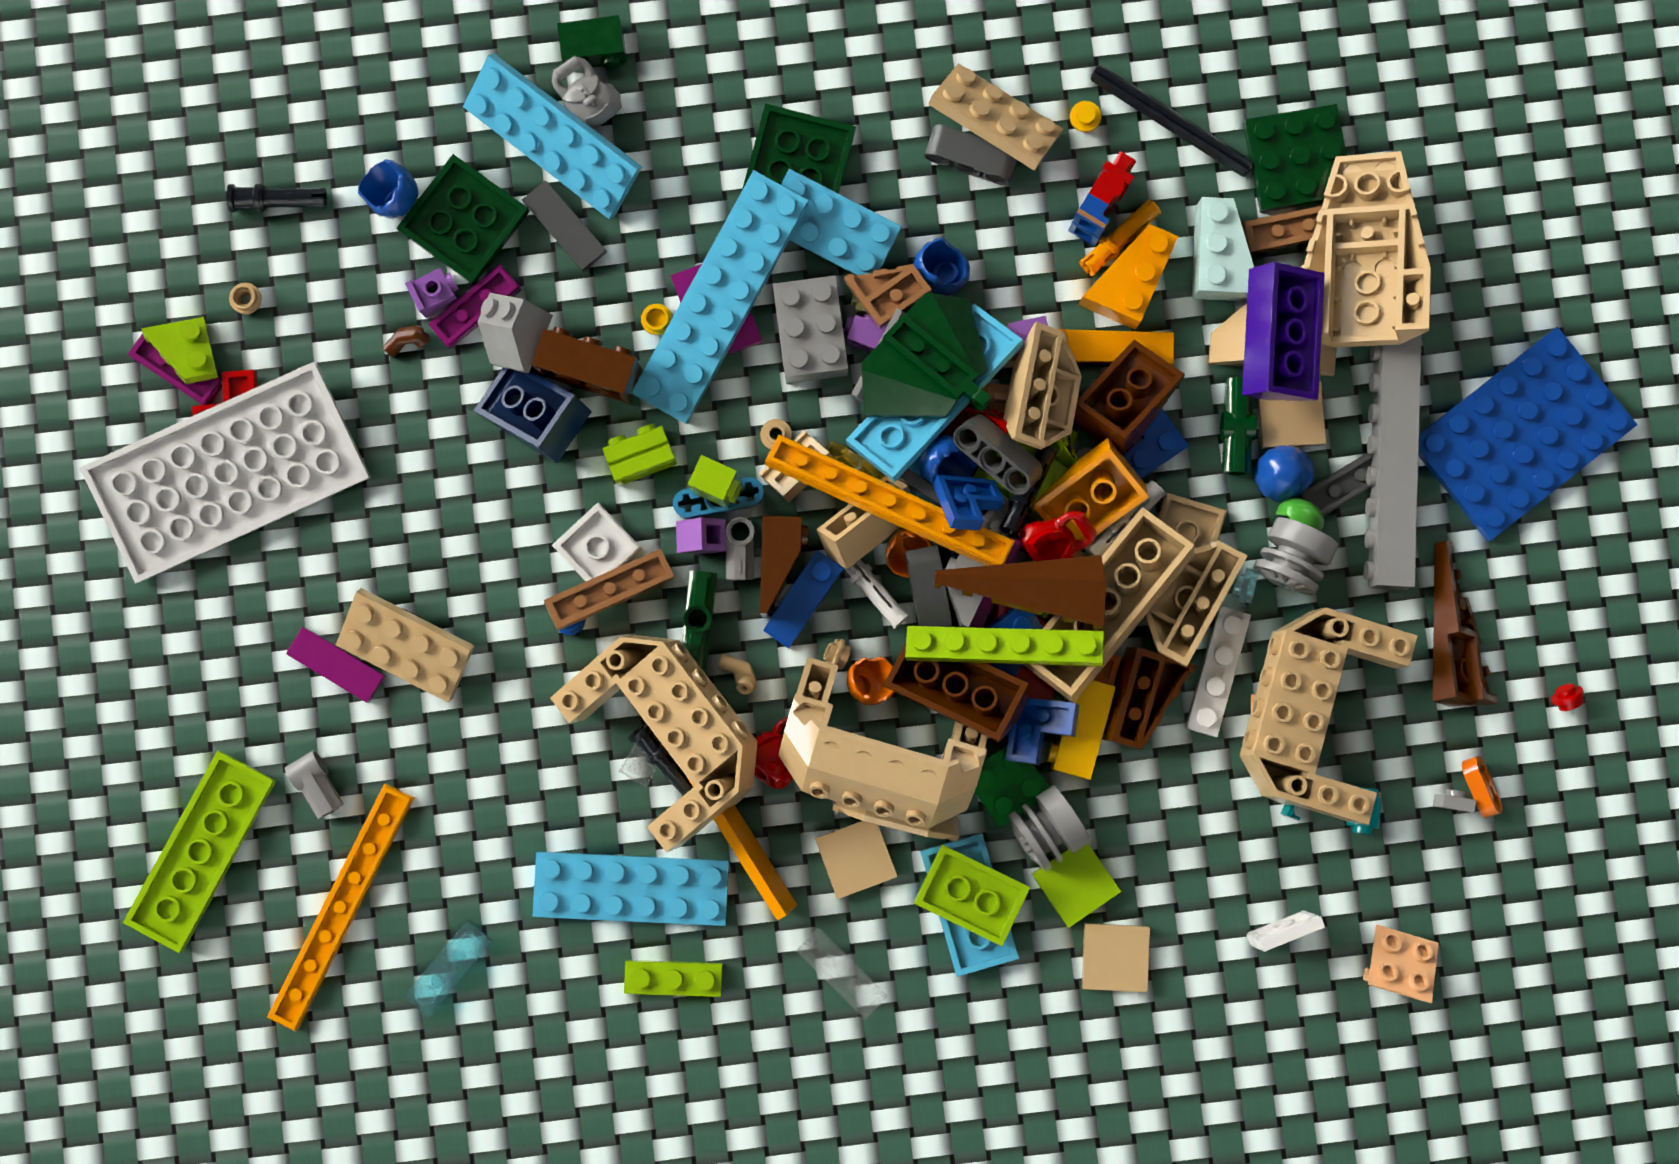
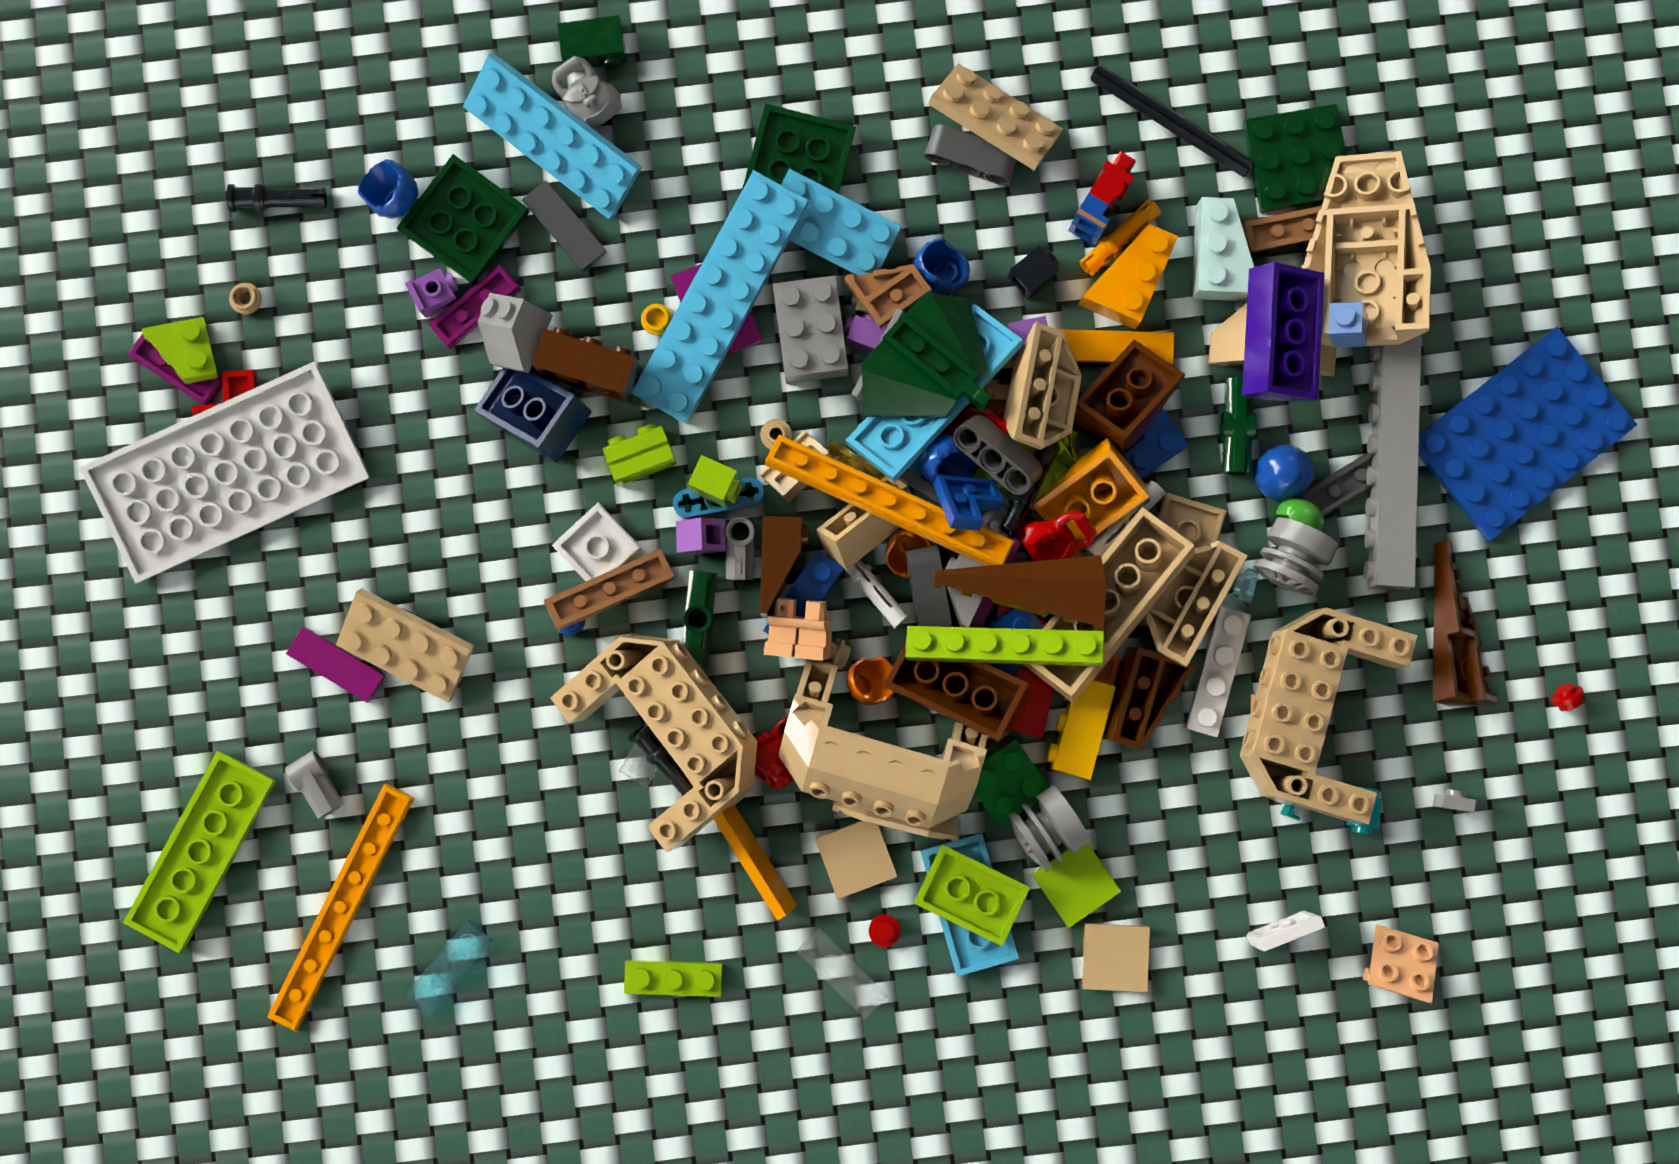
reddish brown arm [382,325,429,358] -> none
medium azure plate [532,851,729,926] -> none
tan arm [718,653,757,695] -> none
blue plate [1005,698,1080,765] -> none
yellow plate [1070,101,1101,133] -> none
tan tile [1257,381,1326,449] -> none
orange beam [1462,756,1503,818] -> none
none -> light nougat hips [763,597,832,661]
none -> red plate [868,914,901,947]
none -> black brick [1008,246,1059,300]
none -> medium blue brick [1328,302,1368,348]

